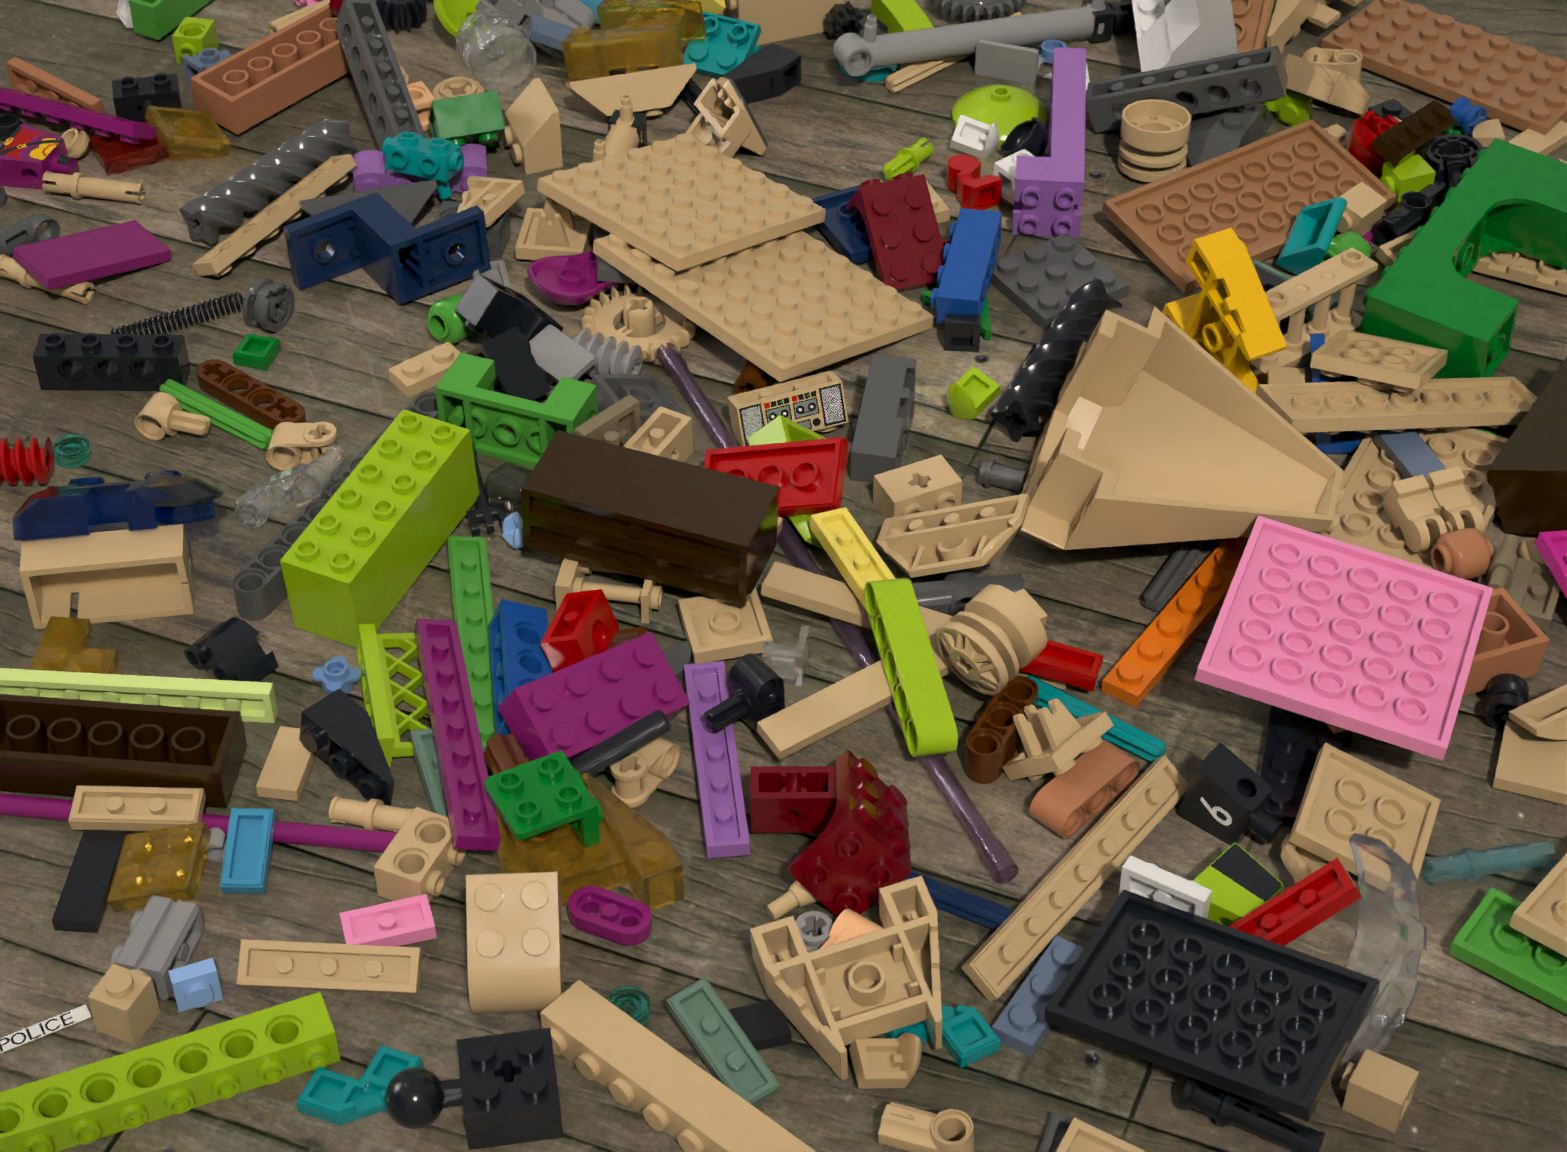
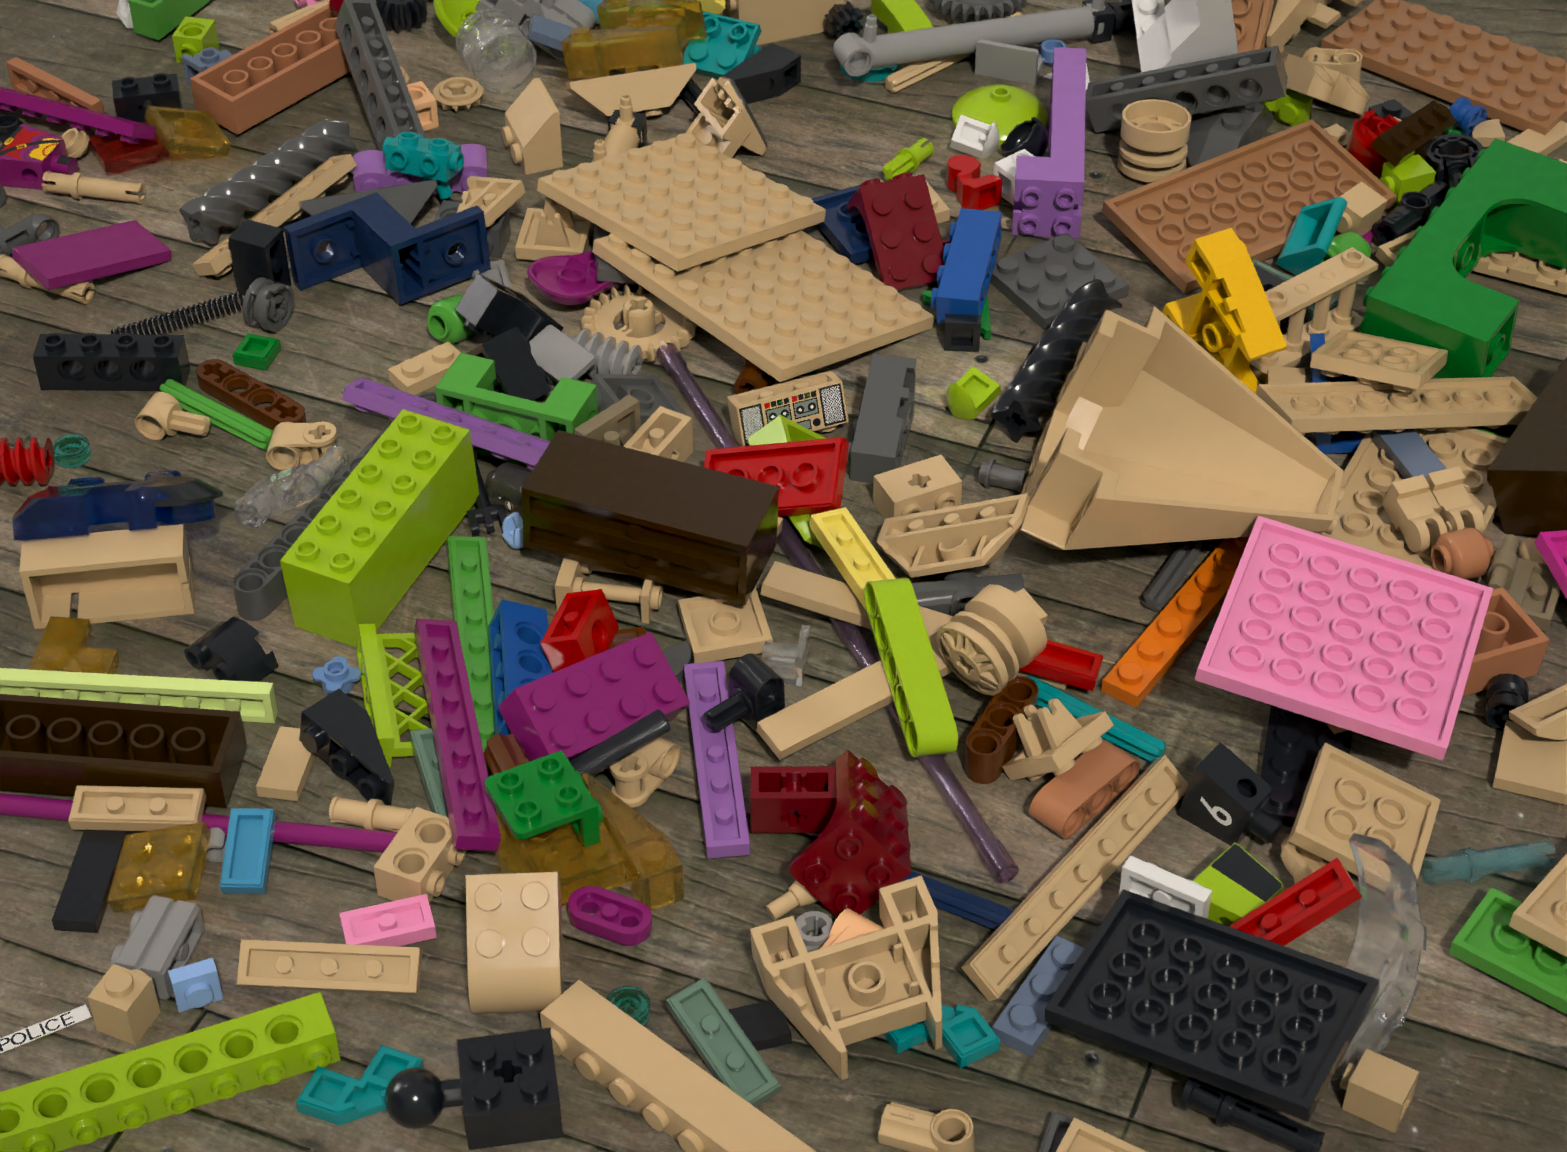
green piece [428,90,505,151] -> none
tan plate [849,1033,922,1089] -> none
none -> black brick [228,219,291,296]
none -> medium lavender plate [343,377,551,470]

